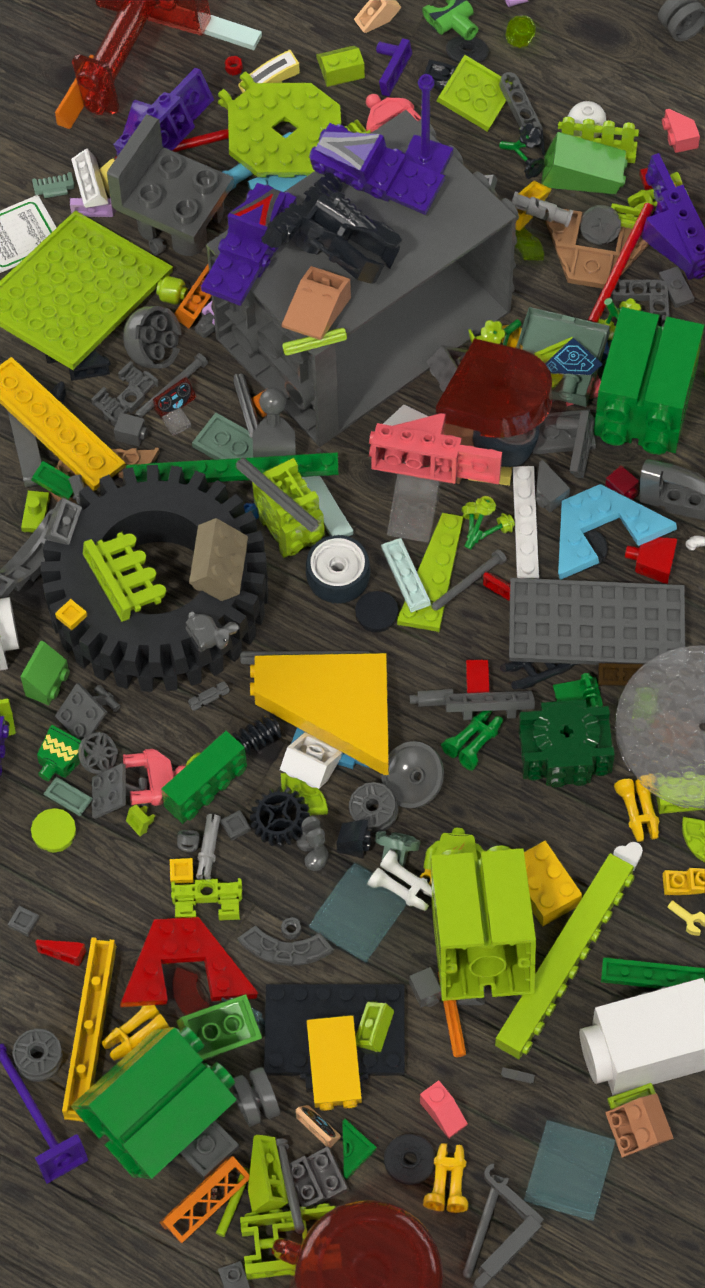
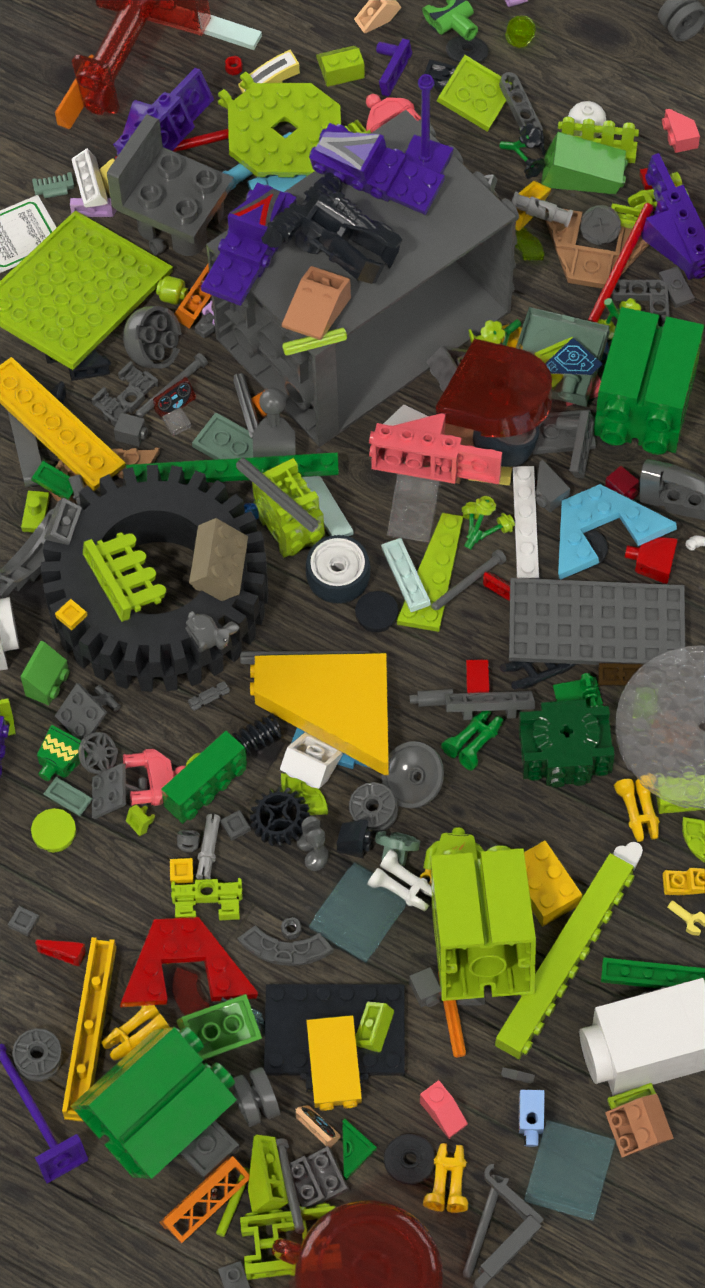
none -> light blue torso [519,1090,544,1147]

